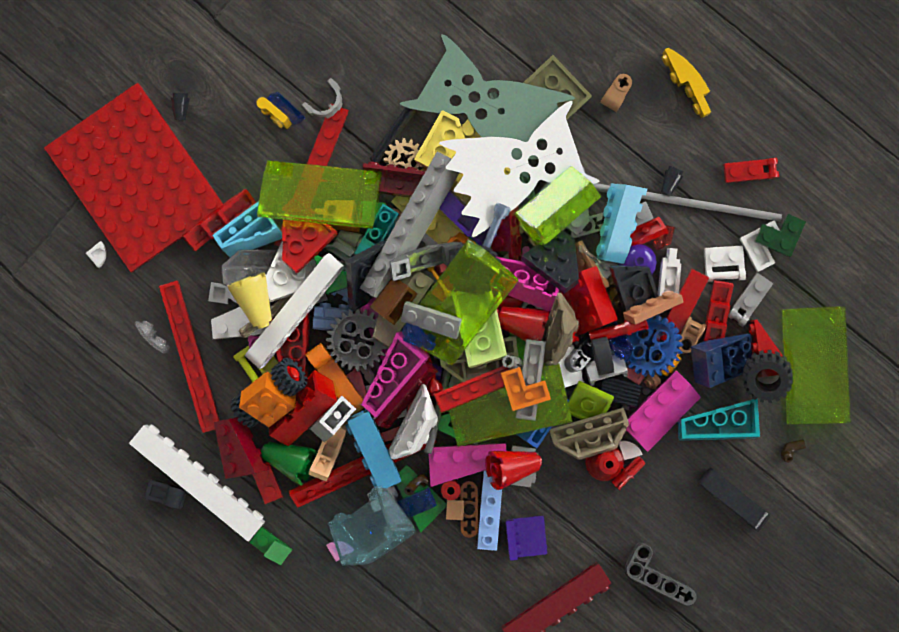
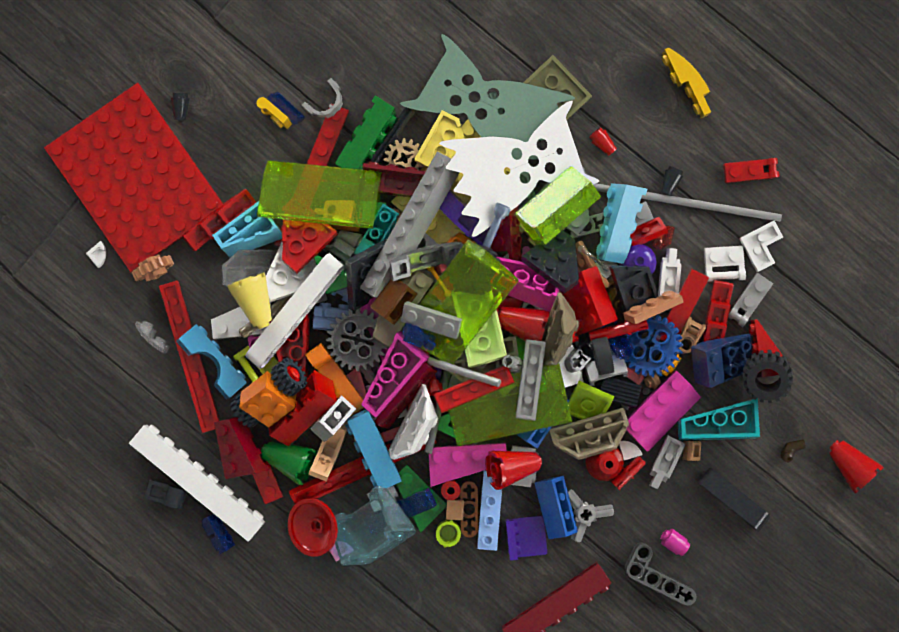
light grey plate [208,282,237,304] -> none
green slope [250,527,292,565] -> none
dark brown arm [404,474,430,495] -> none
orange plate [501,367,551,411] -> none
medium nougat piece [600,74,632,112] -> none
dark green plate [754,214,806,257] -> none
clear neon green slope [782,306,851,424] -> none
none -> nougat gear [132,255,174,282]
none -> dark azure arch [176,324,247,399]
none -> clear blue hinge [201,513,235,554]
none -> red dish [288,498,338,557]
none -> green wedge [335,96,397,178]
none -> light grey bar [428,357,501,387]
none -> lime piece [436,519,461,548]
none -> blue brick [534,476,578,539]
none -> light grey bush [568,489,614,542]
none -> red cone [589,127,617,156]
none -> light grey hinge [649,435,685,489]
none -> dark pink brick [660,529,690,556]
none -> medium nougat slope [682,440,701,461]
none -> red cone [829,440,884,494]

